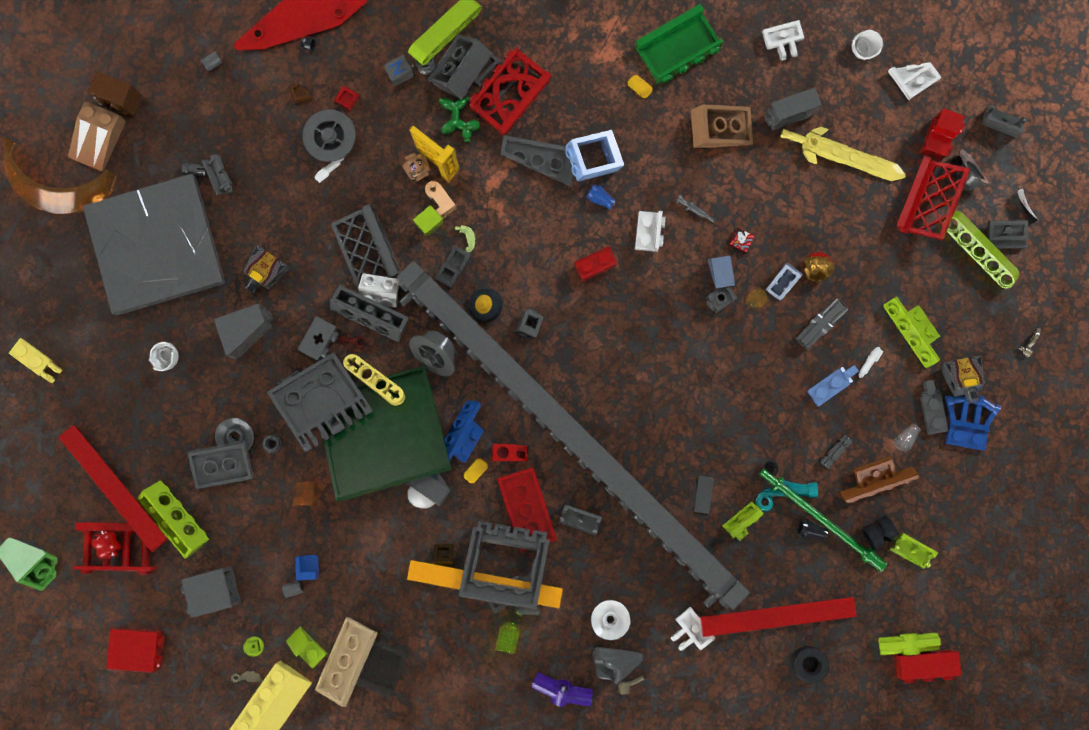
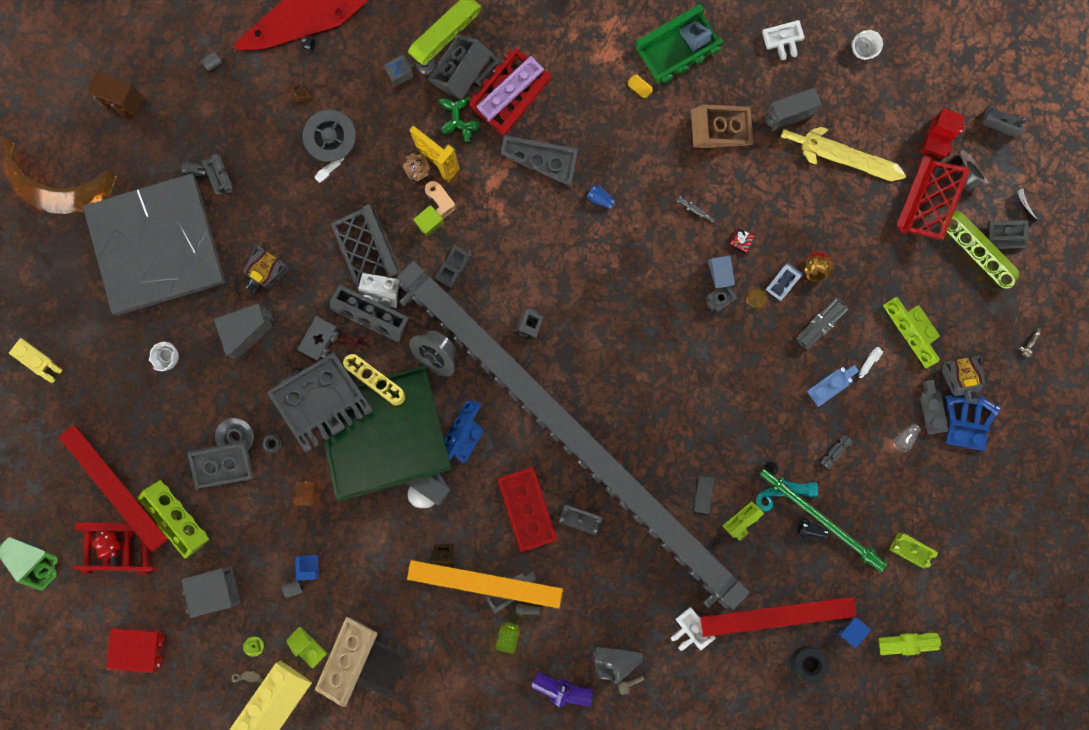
medium nougat slope [68,101,126,172] -> none
red tile [334,85,360,112] -> none
yellowish green piece [455,225,475,252] -> none
dark grey hinge [459,521,550,610] -> none
yellow piece [464,458,488,483] -> none
black wheel [469,288,503,322] -> none
red leg [491,444,528,462] -> none
light blue window [565,130,624,181] -> none
red brick [574,246,617,282] -> none
white dish [591,600,630,640] -> none
white bracket [635,211,665,252] -> none
dark orange bracket [840,456,919,503] -> none
black wheel [862,515,899,550] -> none
white wing [888,62,941,100] -> none
red brick [895,649,961,683] -> none
none -> lavender tile [476,56,544,122]
none -> sand blue slope [679,21,712,54]
none -> blue panel [837,617,871,648]

